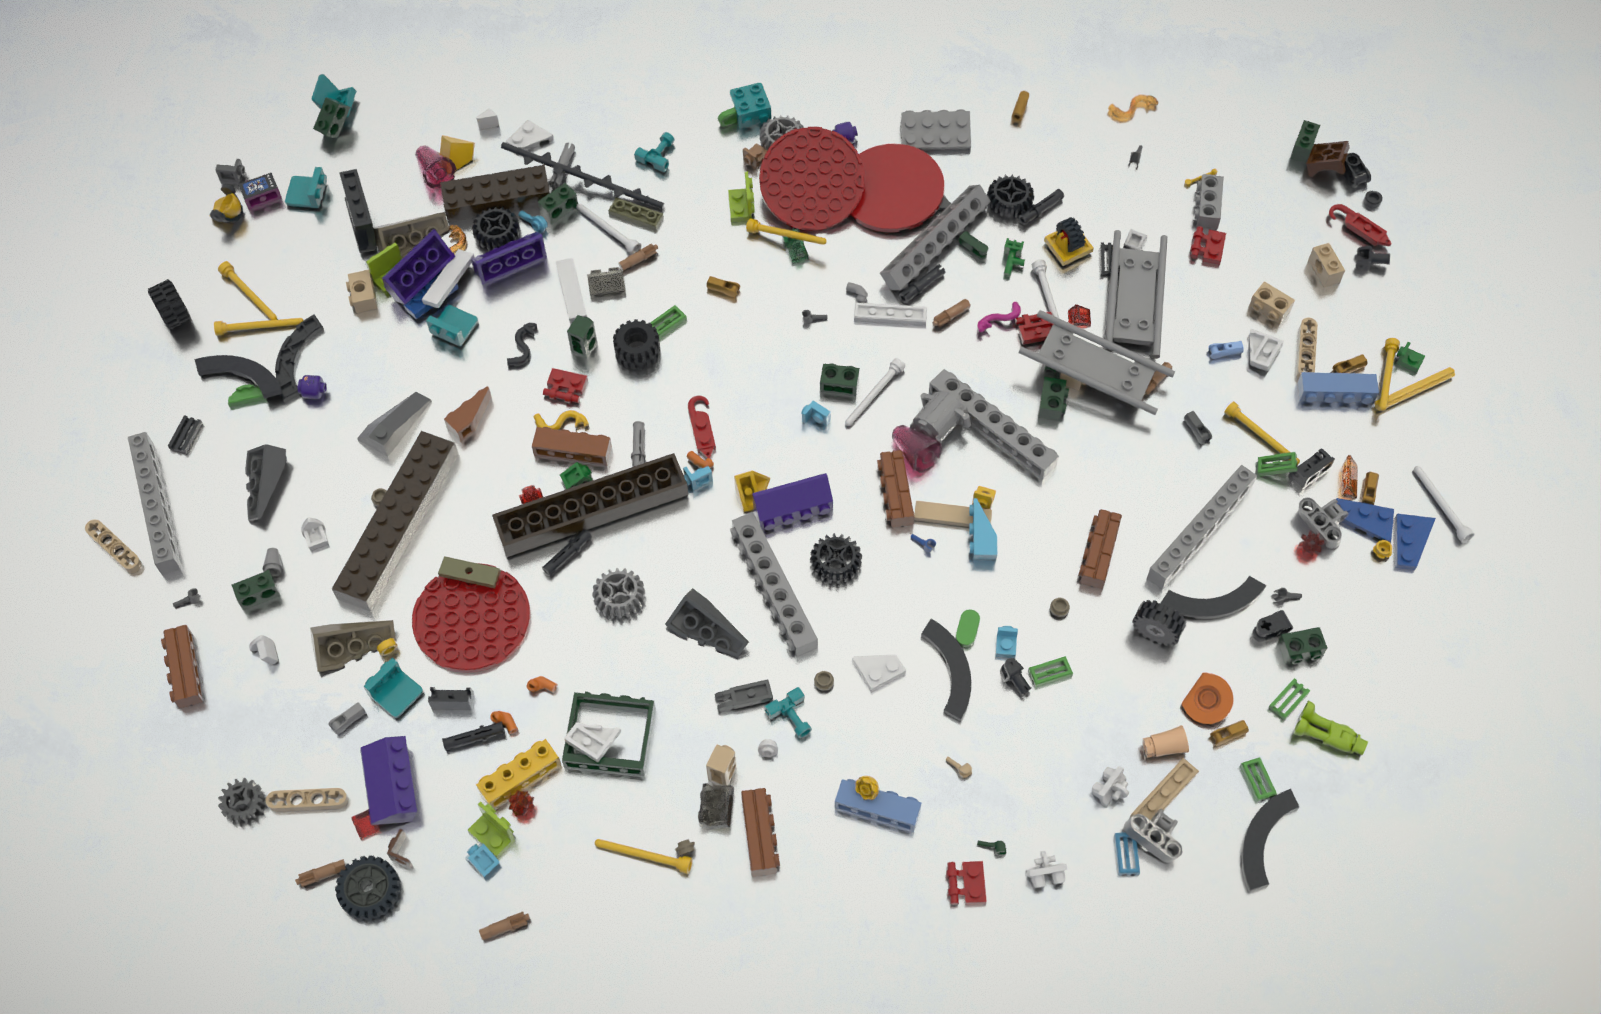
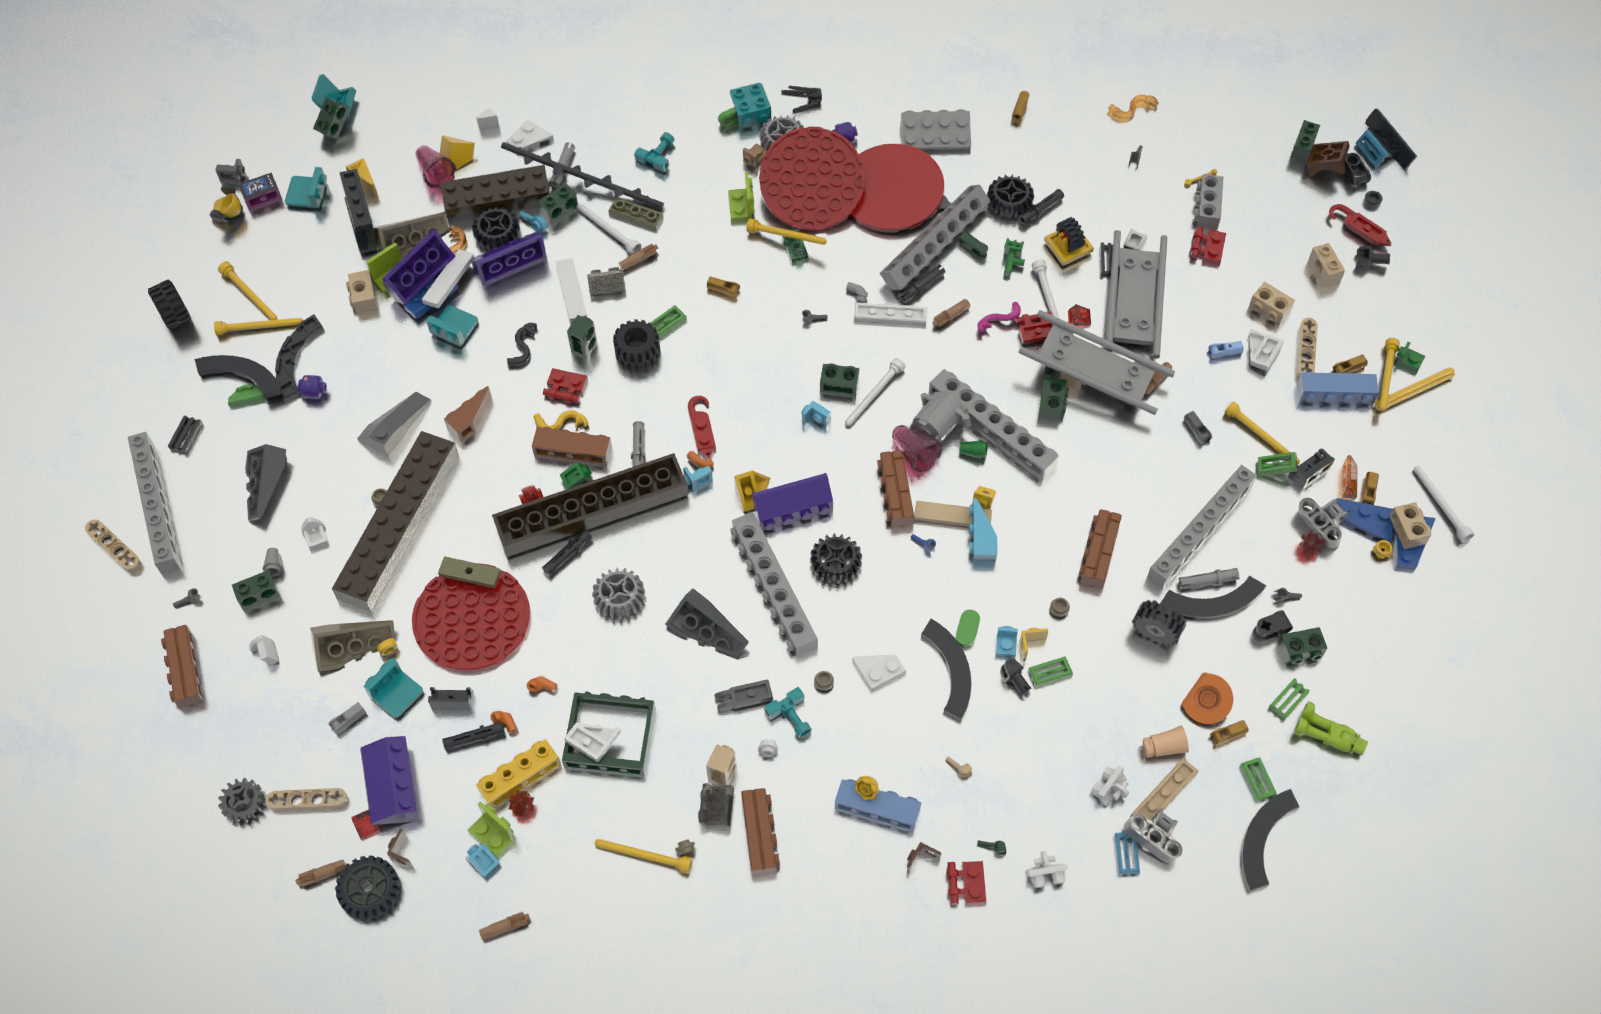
none -> yellow slope [345,158,378,196]
none -> black plant [781,86,822,112]
none -> bracket [907,842,942,873]
none -> green cone [959,440,988,459]
none -> yellow bracket [1020,628,1048,659]
none -> light grey pin [1178,567,1240,590]
none -> dark azure tile [1355,130,1389,167]
none -> black bracket [1366,108,1417,168]
none -> tan brick [1389,502,1431,549]

